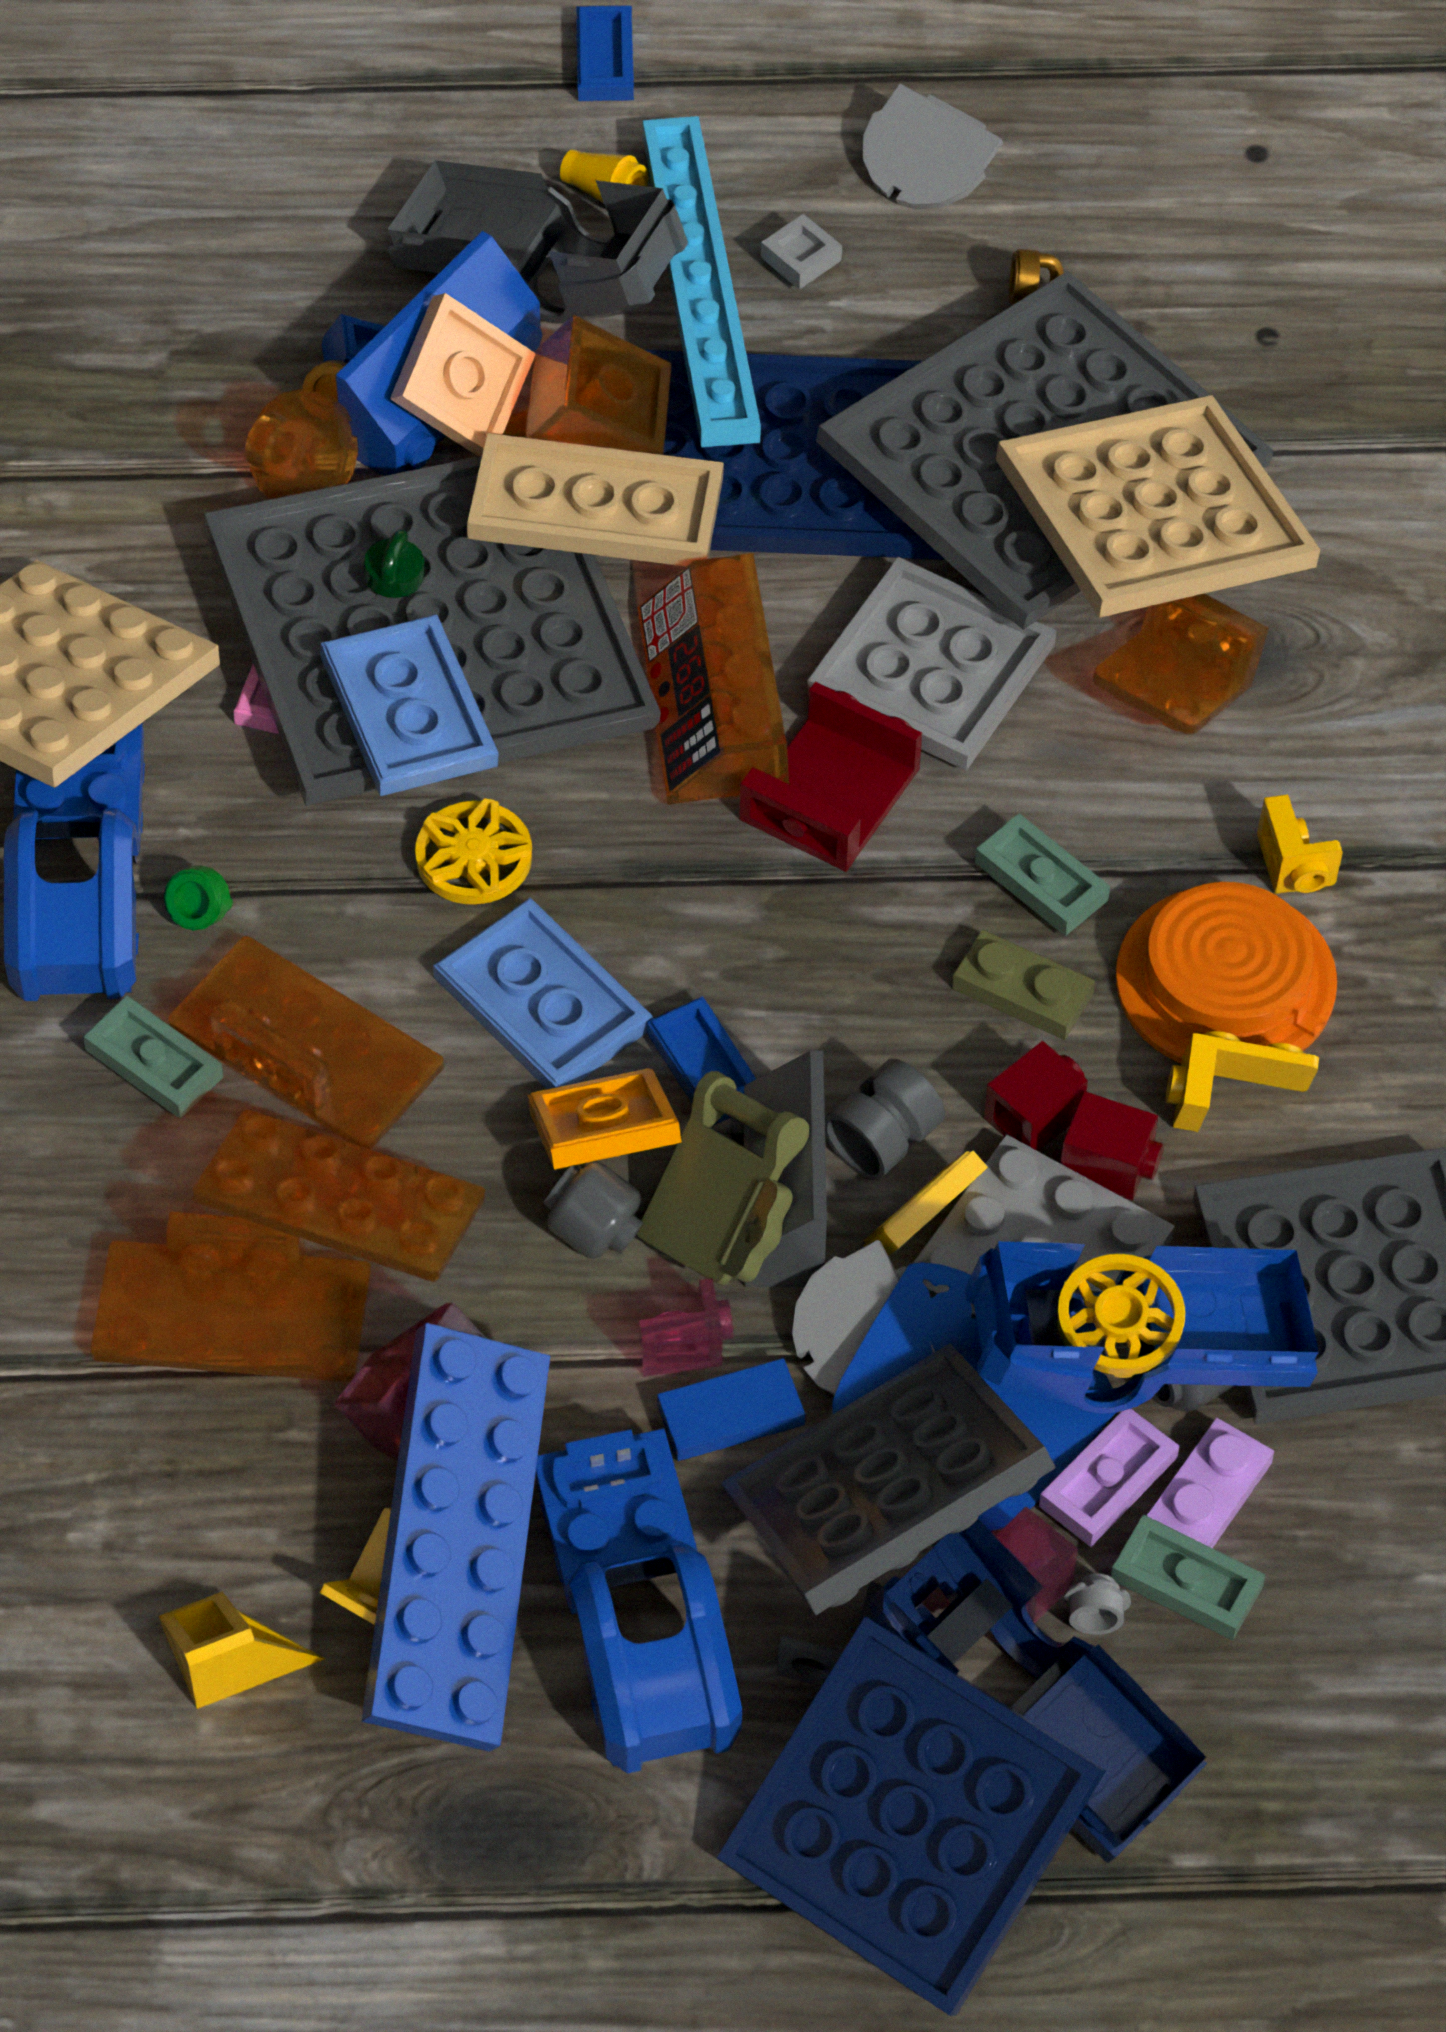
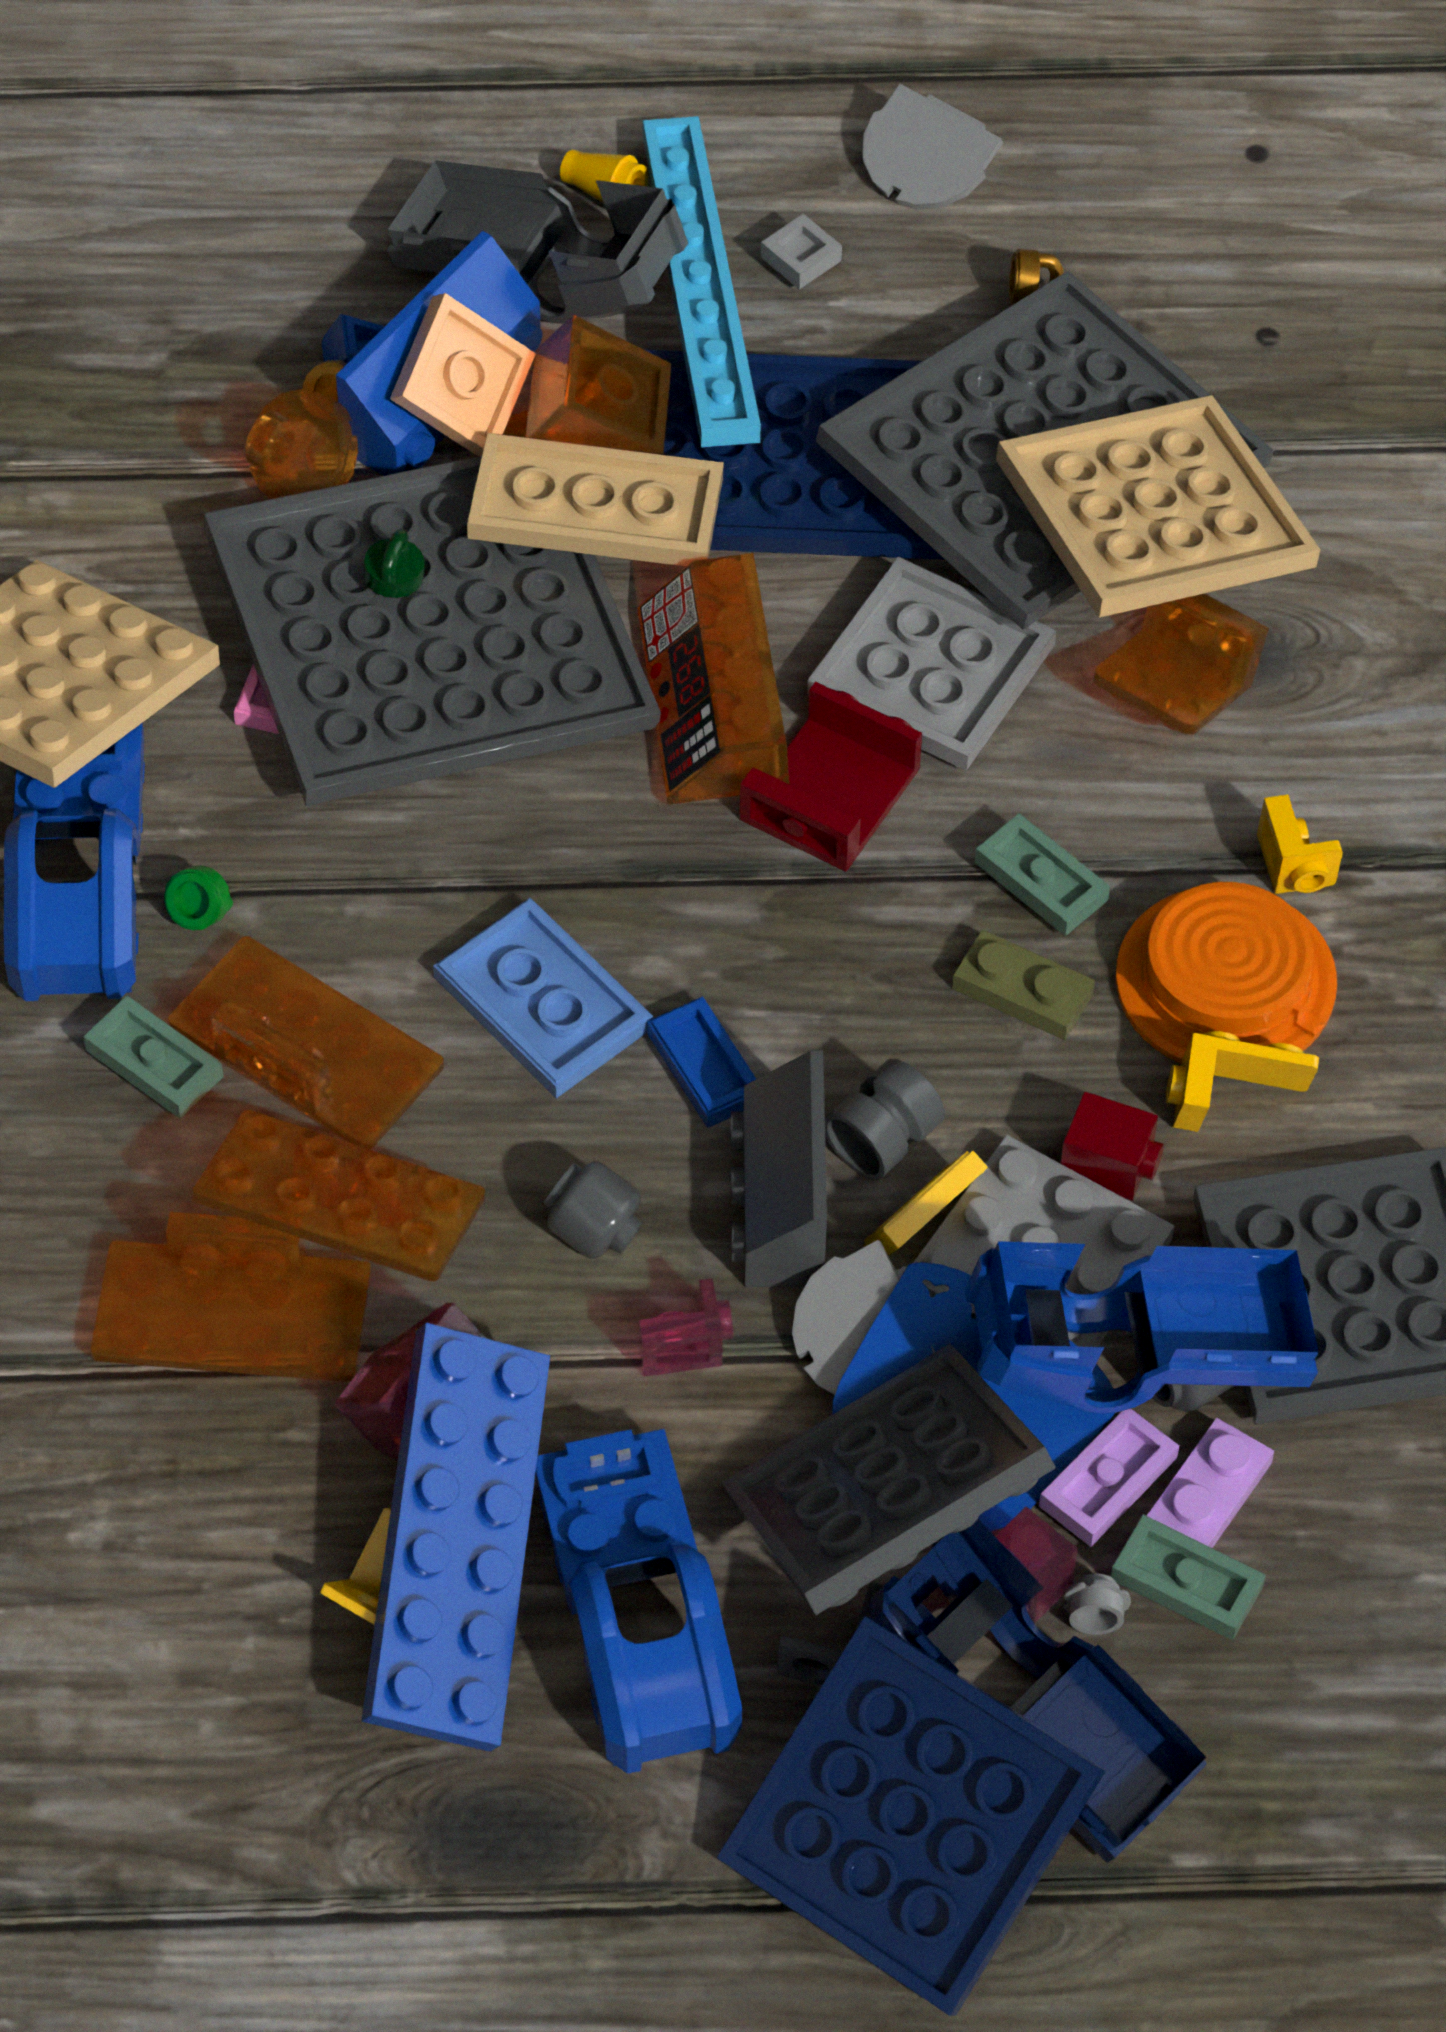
yellow slope [159,1591,326,1709] -> none
medium blue tile [320,614,499,796] -> none
yellow wheel [415,798,532,905] -> none
light orange tile [528,1068,682,1170] -> none
blue tile [576,6,634,101] -> none
olive piece [637,1071,809,1285] -> none
blue tile [657,1358,805,1461] -> none
dark red brick [984,1040,1088,1151] -> none
yellow wheel [1057,1254,1185,1378] -> none

